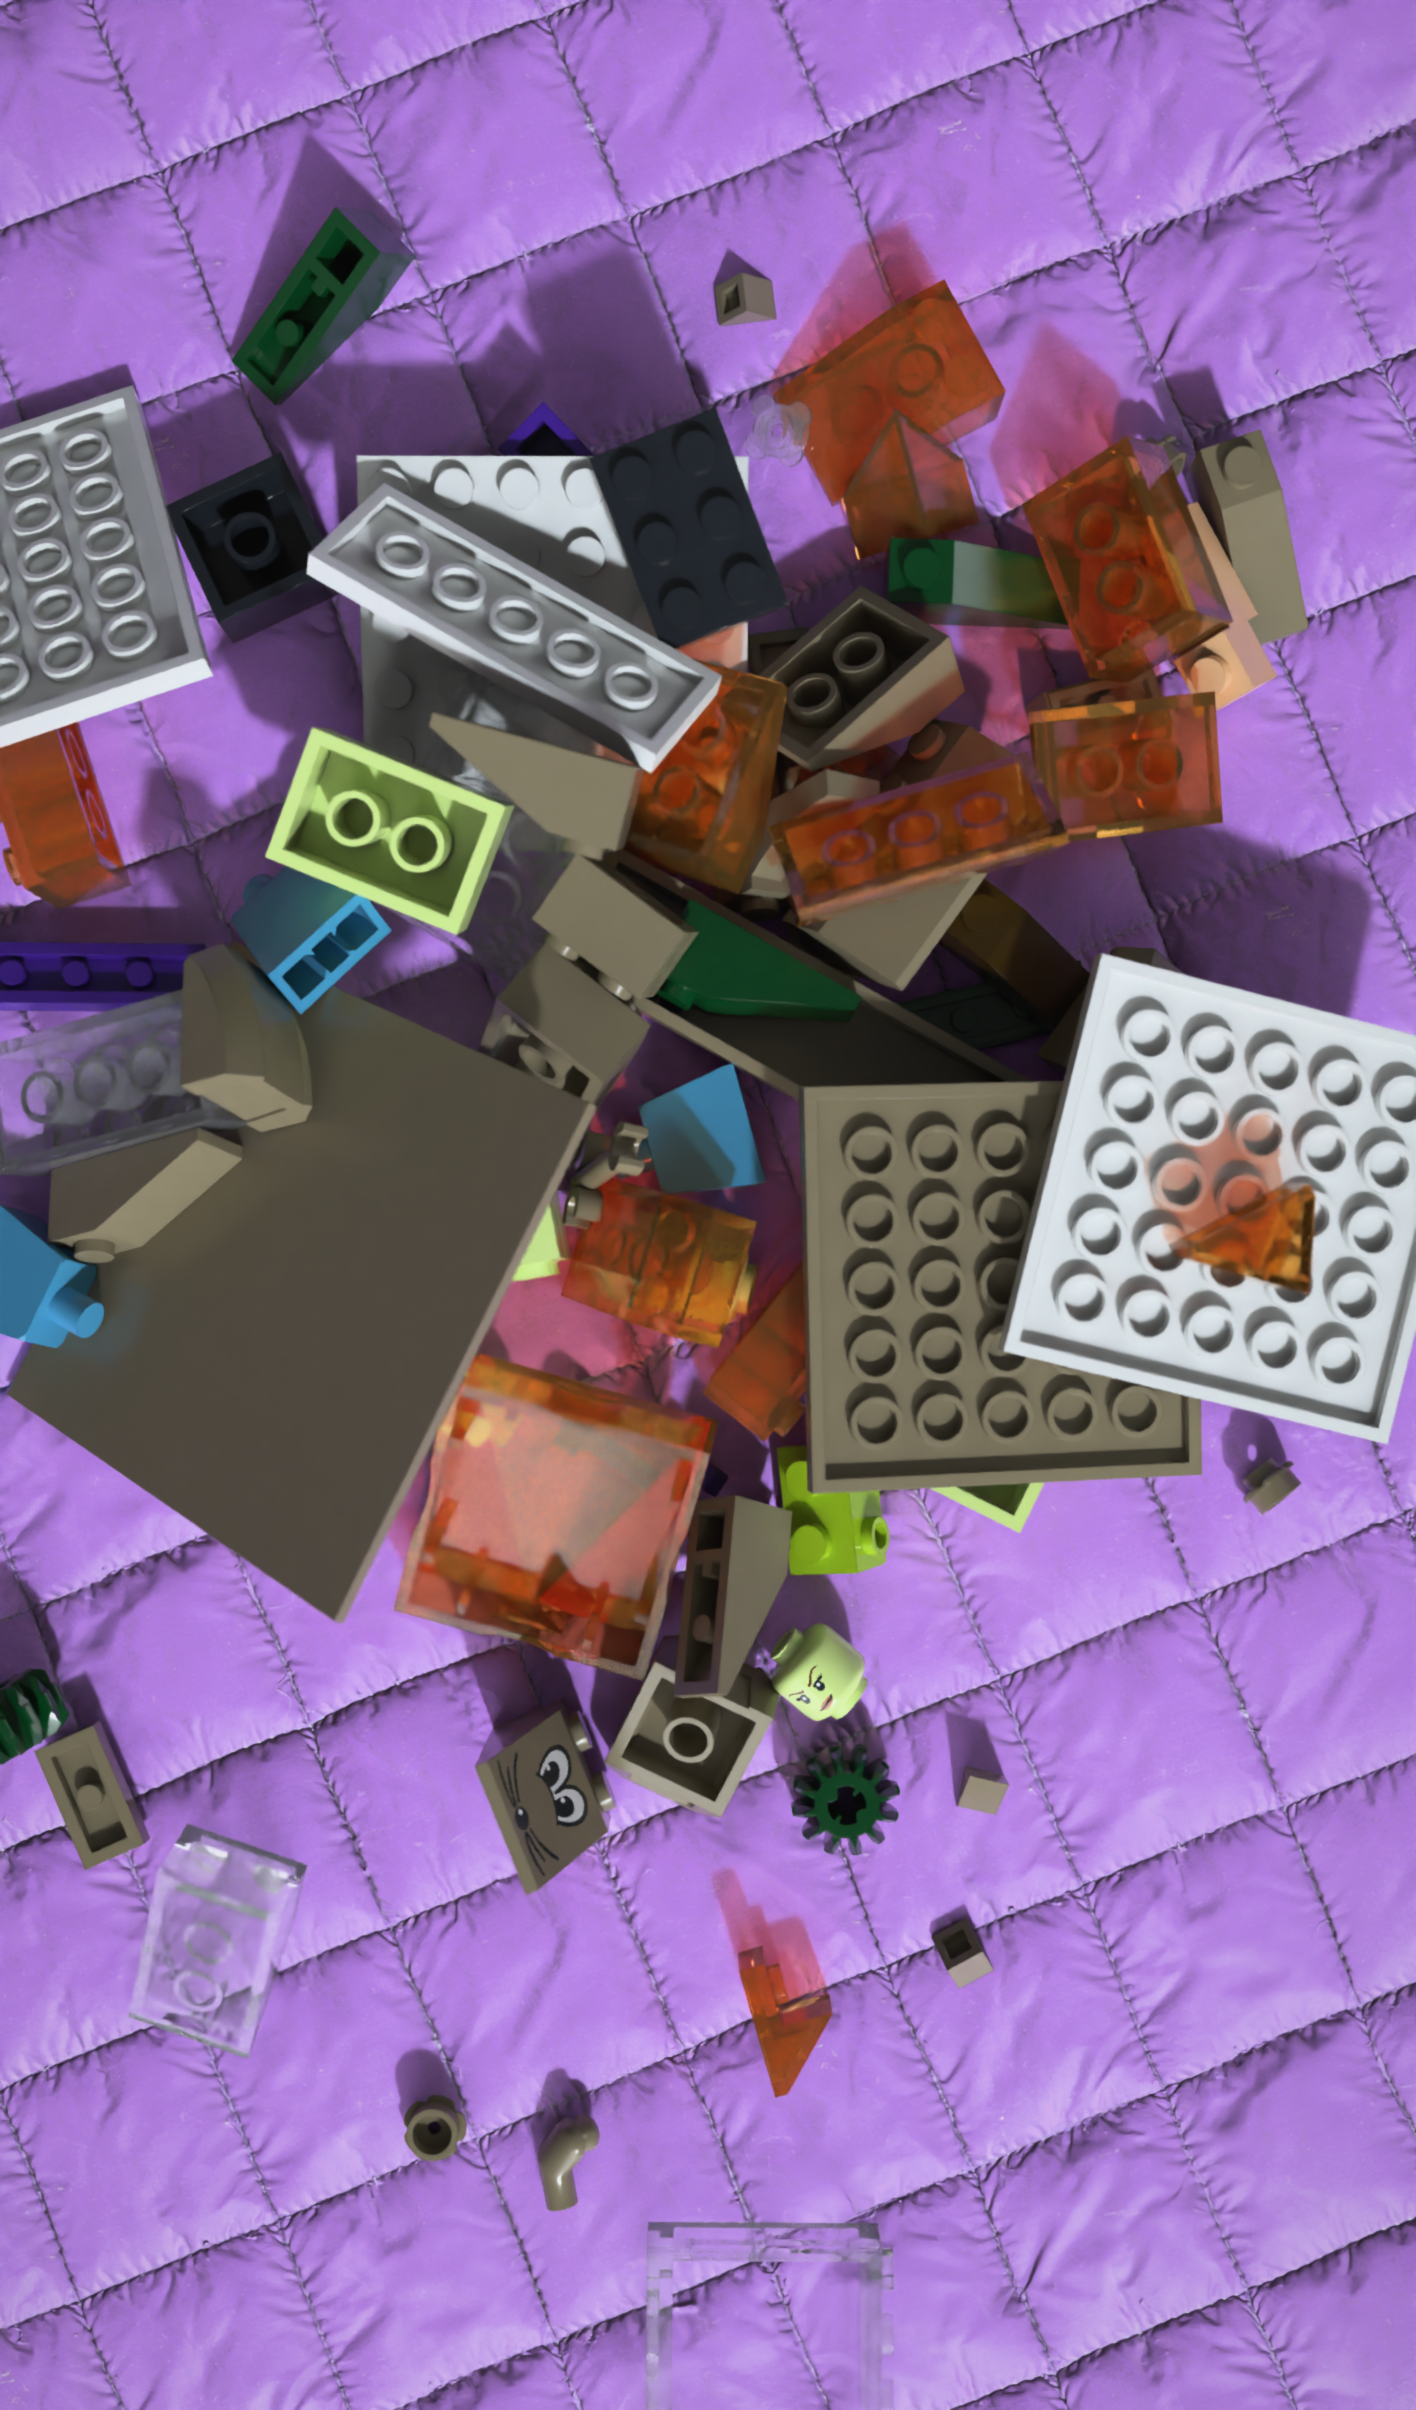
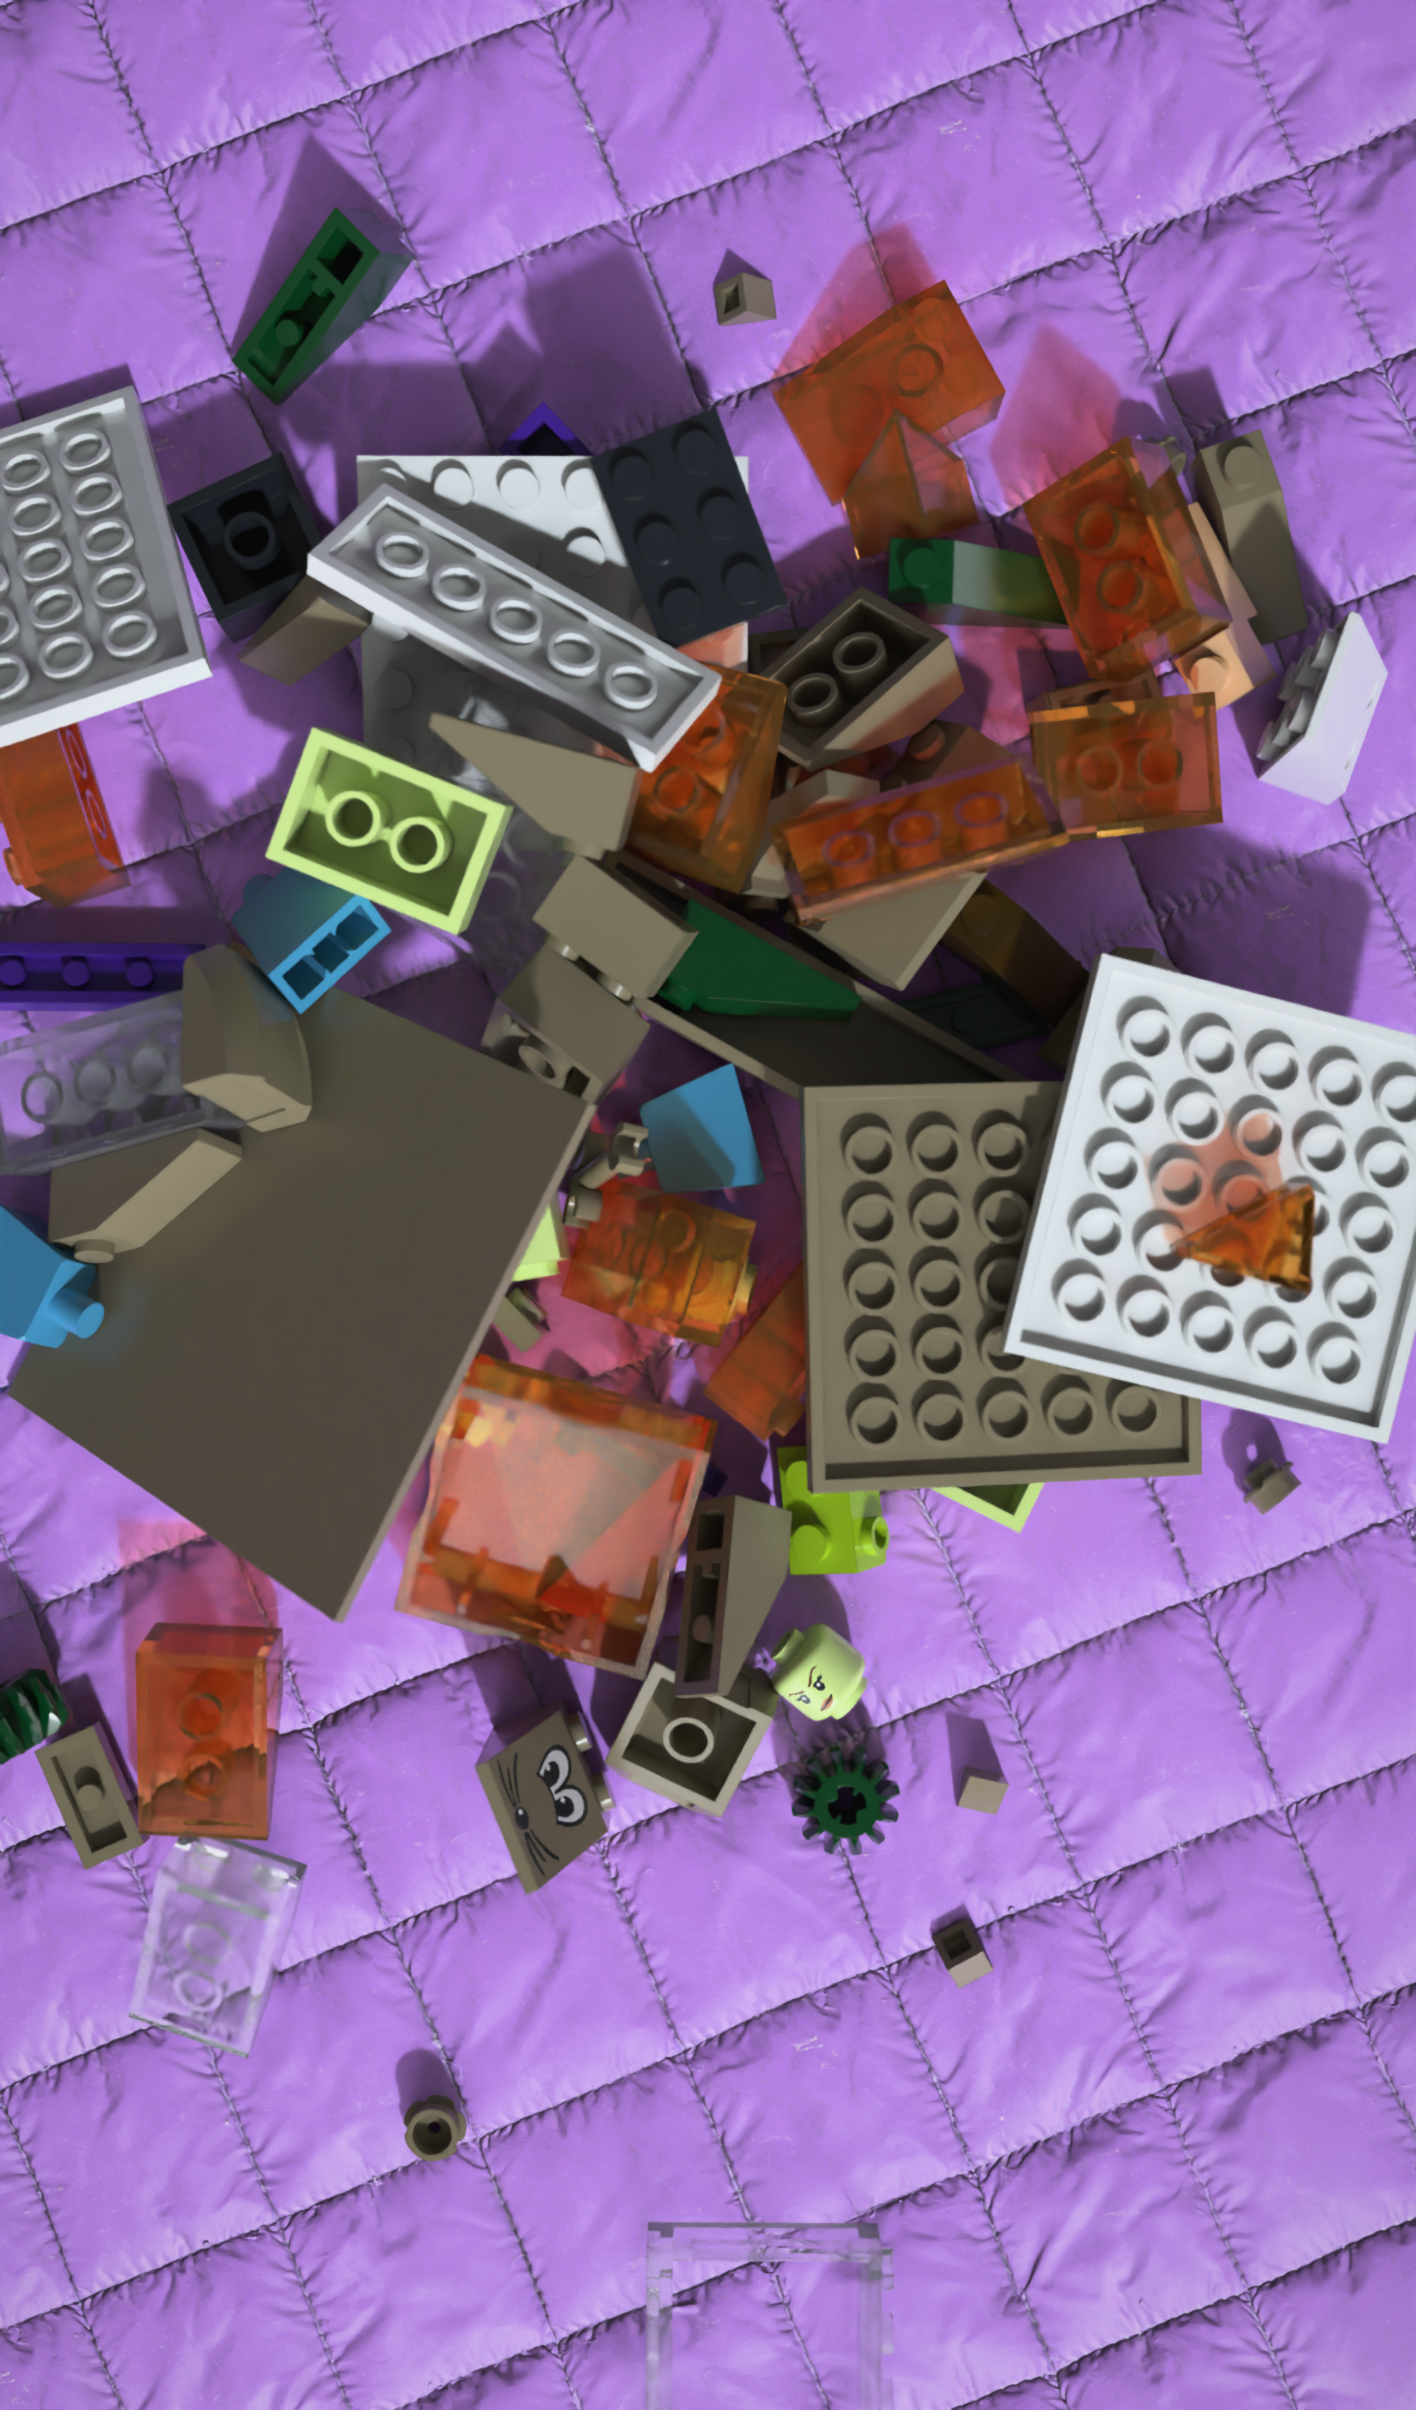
dark tan arm [538,2114,600,2211] -> none
clear orange slope [738,1946,832,2098] -> none
clear plate [744,395,812,467] -> none
none -> clear orange slope [135,1622,283,1841]
none -> dark tan slope [237,574,372,686]
none -> dark tan plate [492,1287,551,1353]
none -> white slope [1256,611,1388,805]

